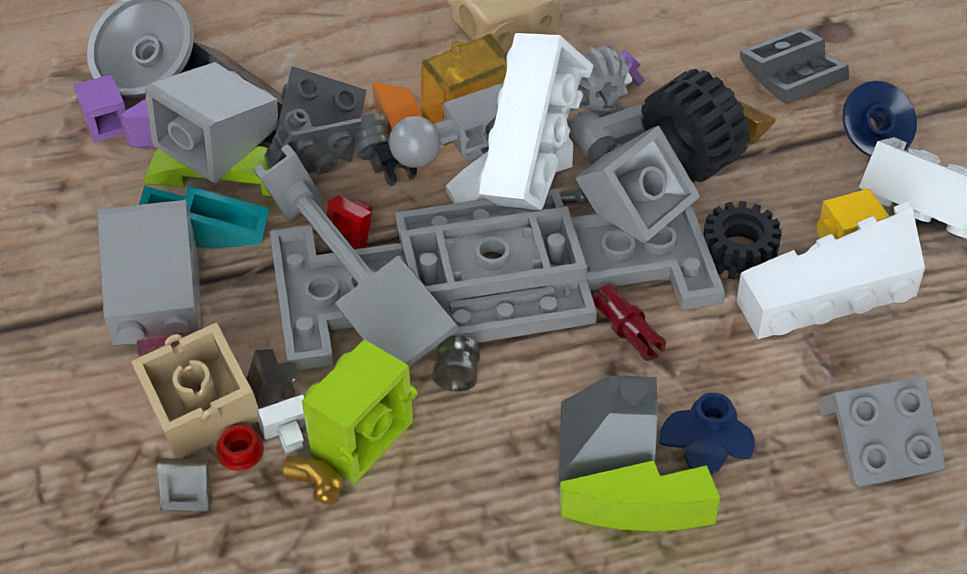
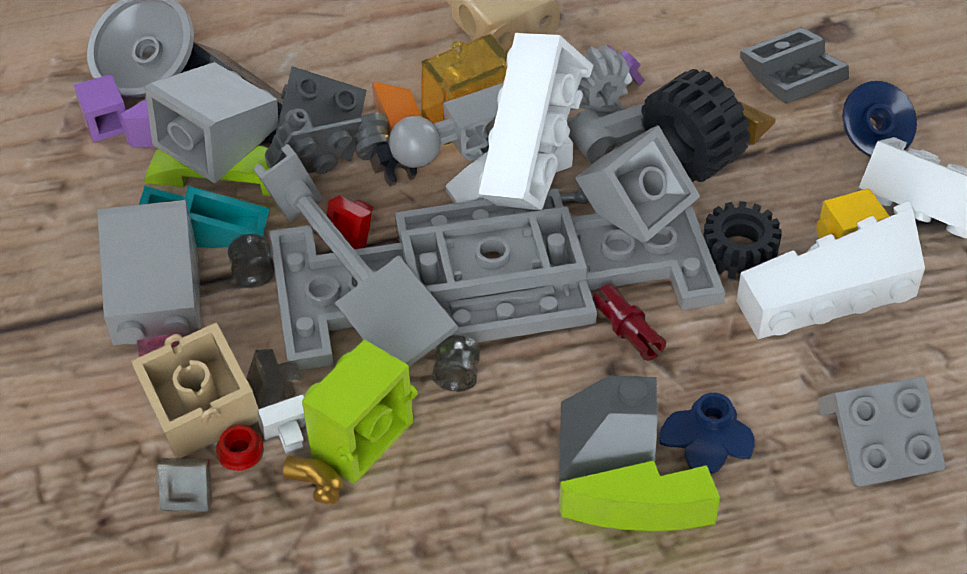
none -> clear smoke wheel [227,234,274,288]

